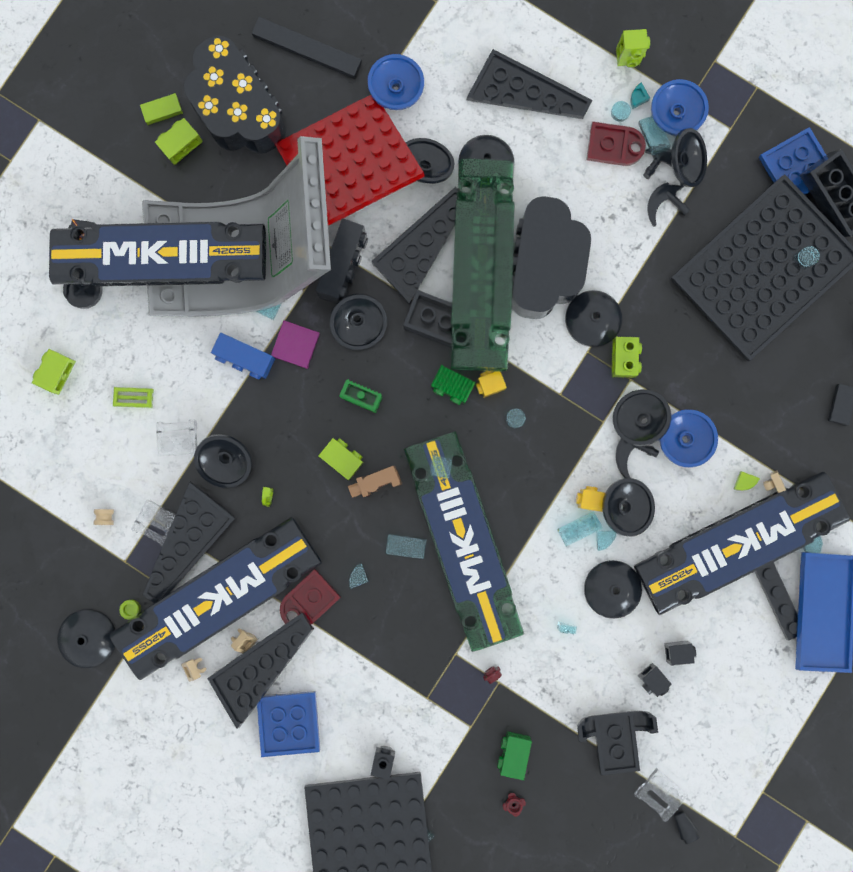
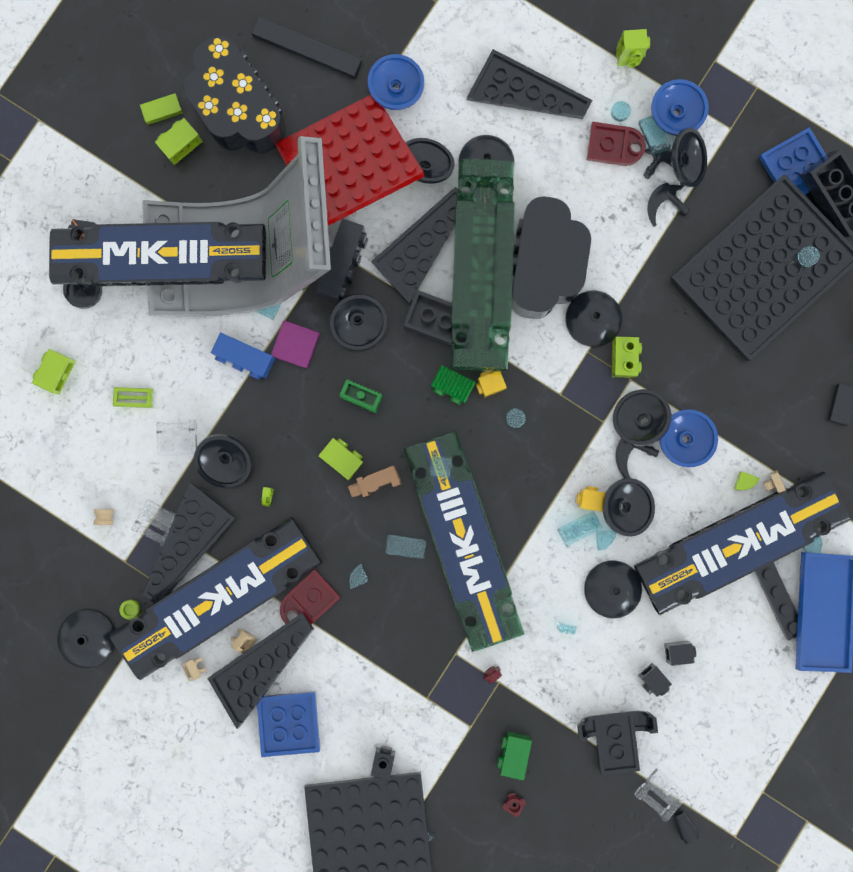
teal tile [630,82,650,109] -> none

